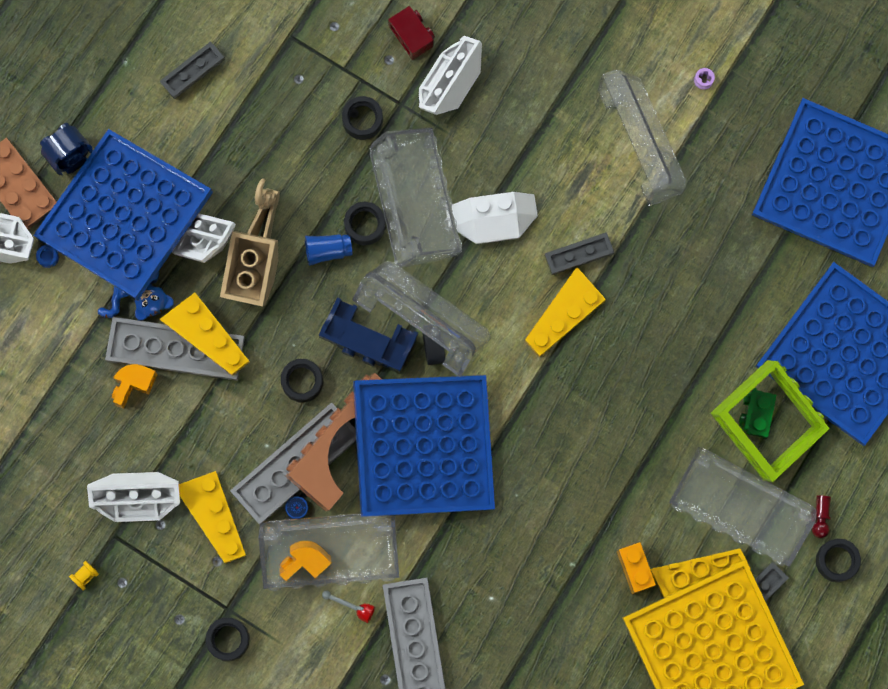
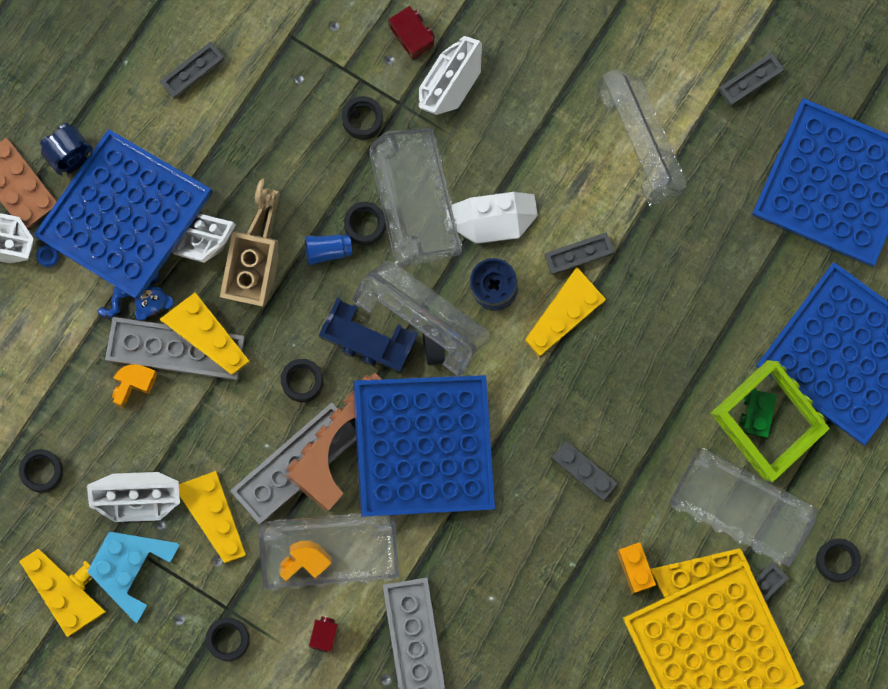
tile [285,496,308,520] -> none
hinge [322,591,375,623] -> none
lavender bush [694,68,715,90] -> none
dark red pin [812,495,831,539] -> none
none -> black tyre [18,449,64,493]
none -> yellow wing [19,549,106,637]
none -> medium azure wing [87,532,180,623]
none -> dark red brick [309,616,339,654]
none -> dark blue wheel [470,258,518,311]
none -> dark grey plate [551,441,618,501]
none -> dark grey plate [718,53,784,107]

